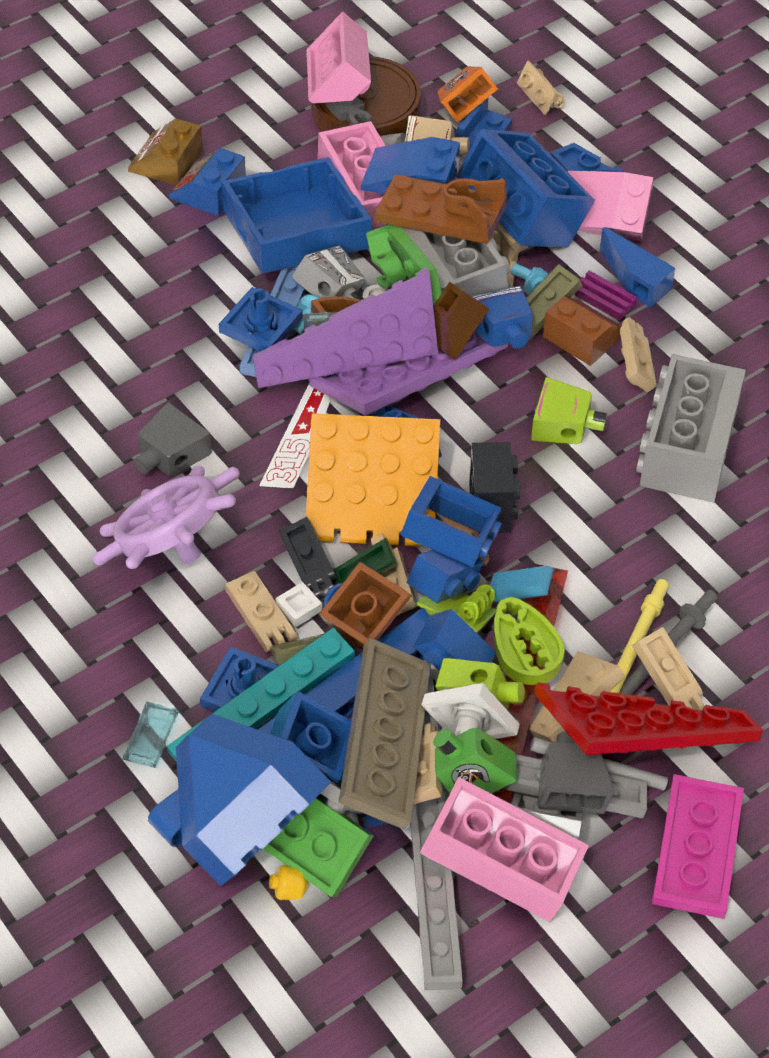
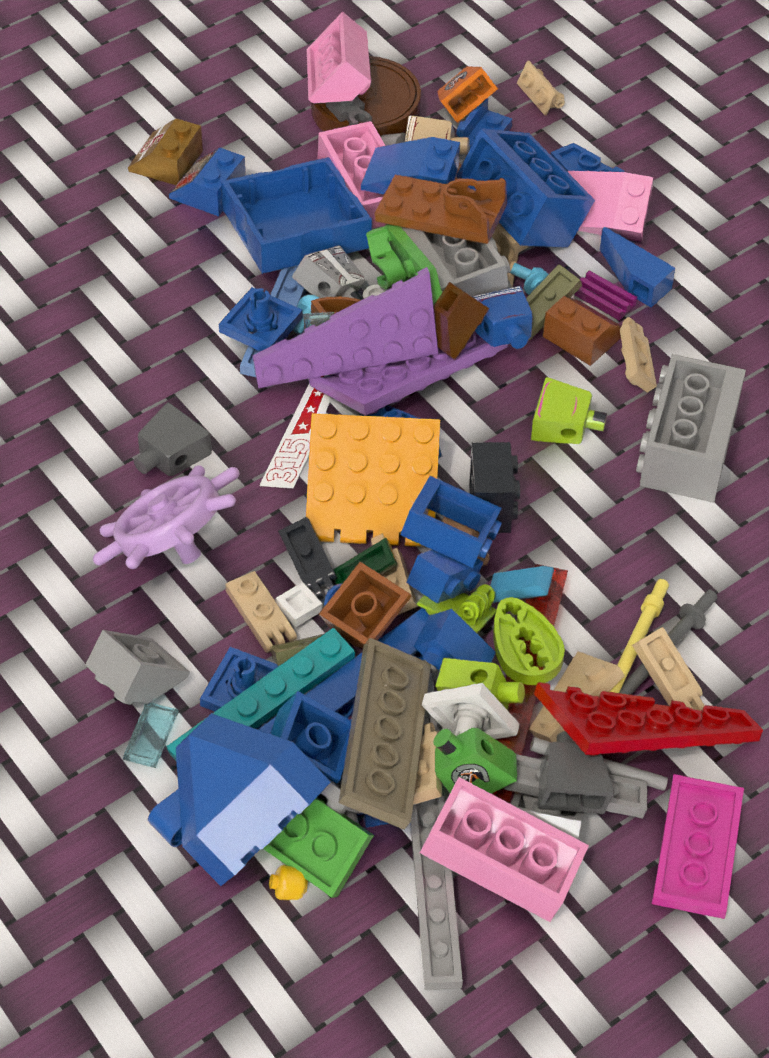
none -> light grey slope [85,630,190,705]

